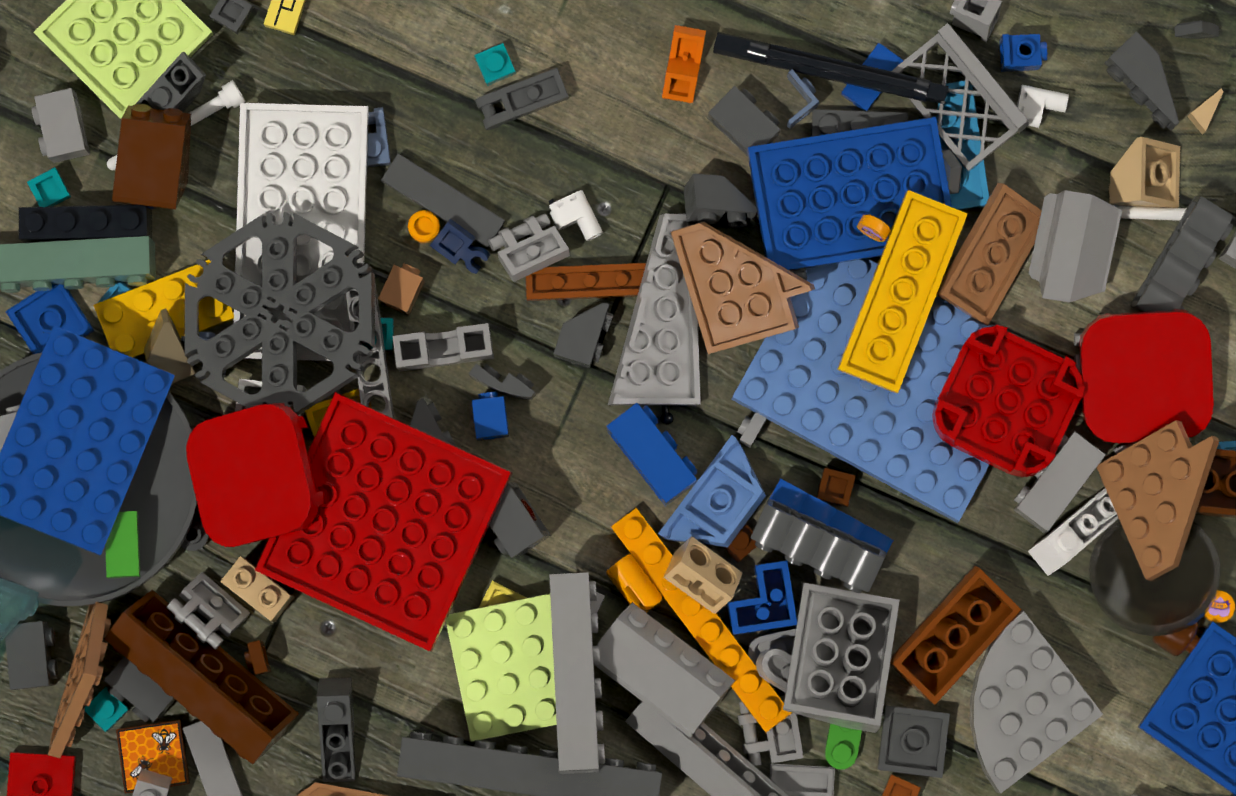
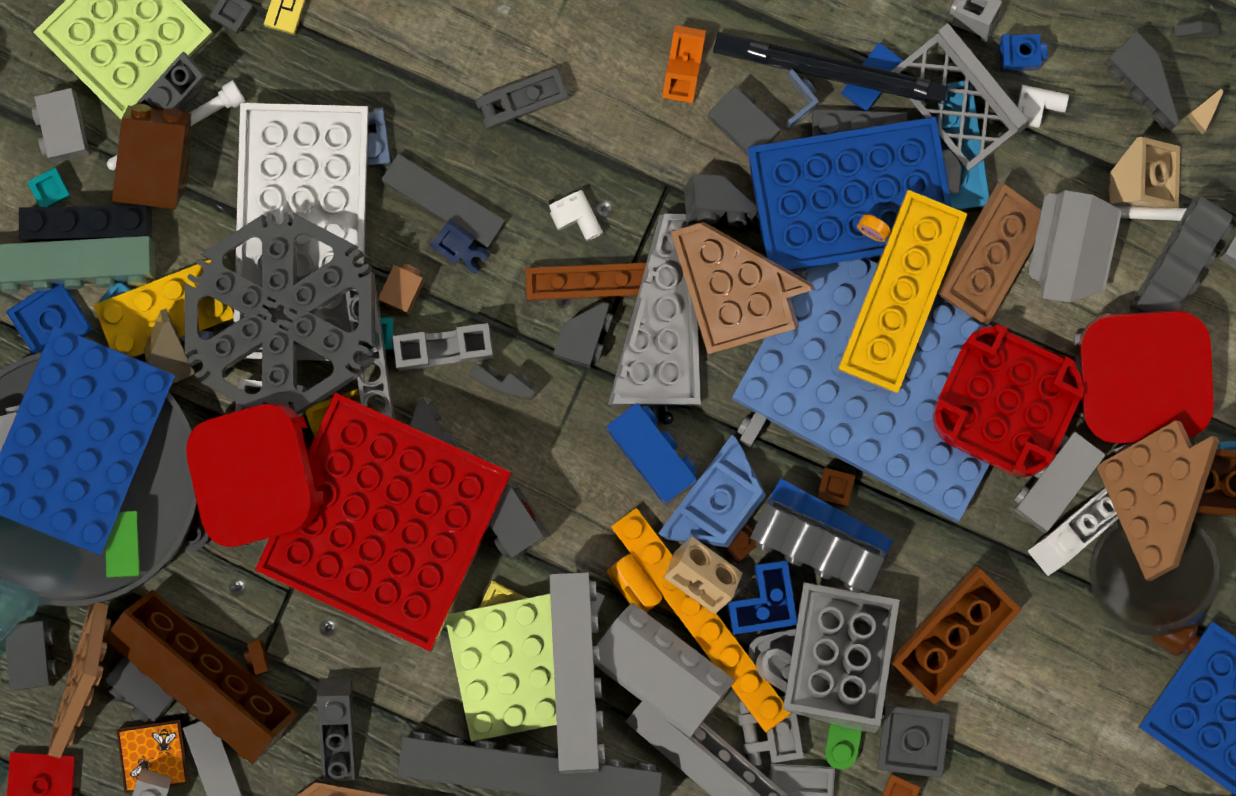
teal plate [85,687,130,732] -> none
light grey plate [166,572,250,650] -> none
tan brick [220,556,295,622] -> none
light orange tile [408,210,440,243] -> none
blue brick [472,392,509,441] -> none
teal plate [474,43,516,86] -> none
light grey plate [488,214,570,282] -> none
light grey brick [970,611,1104,794] -> none
light orange tile [1201,591,1235,623] -> none

